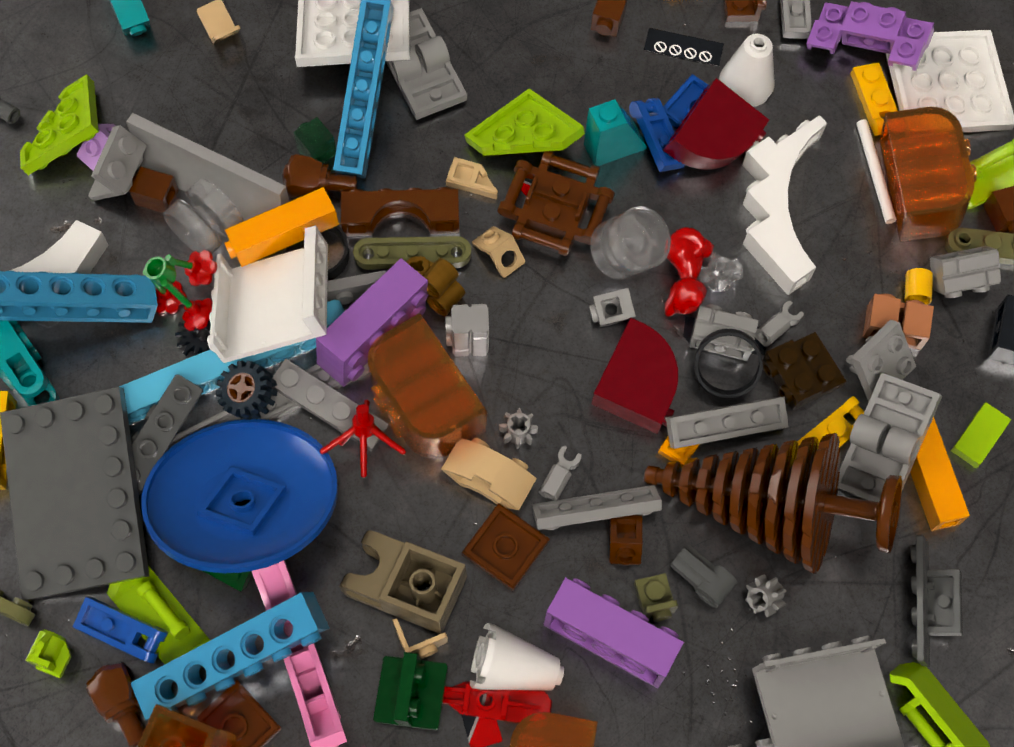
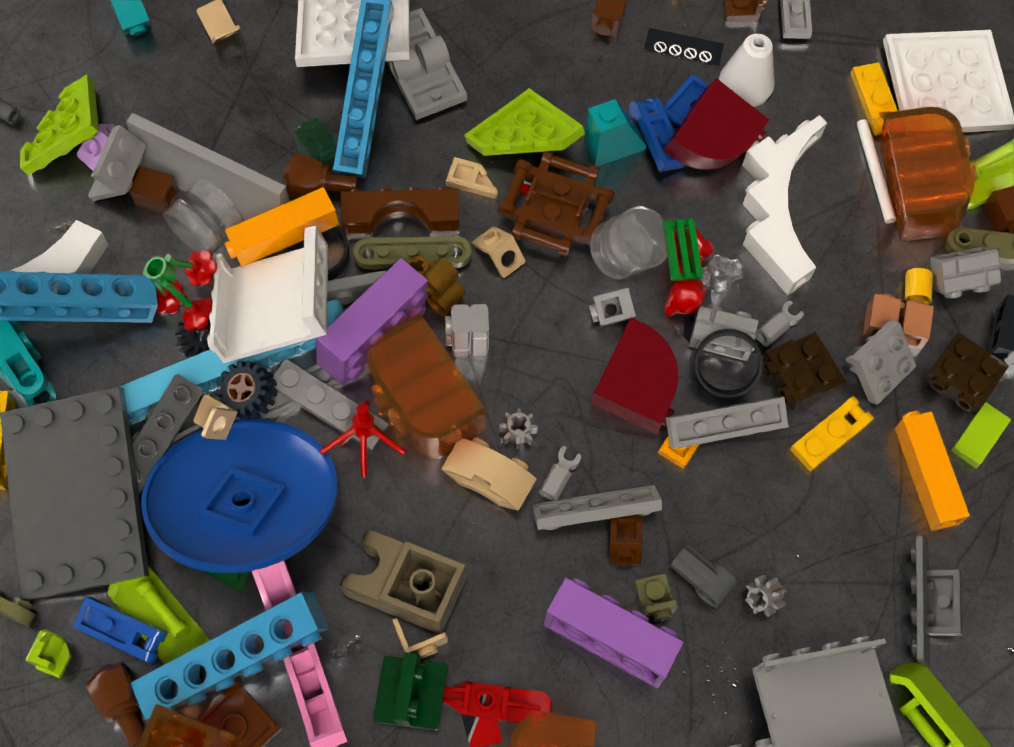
reddish brown tile [462,503,550,592] -> none
white cone [470,623,564,691] -> none
reddish brown plant [644,433,902,574] -> none
medium lavender bracket [806,1,934,71] -> none
light grey plate [838,373,942,502] -> none
none -> tan bracket [193,394,238,440]
none -> green tile [662,218,703,281]
none -> dark brown plate [924,332,1009,414]

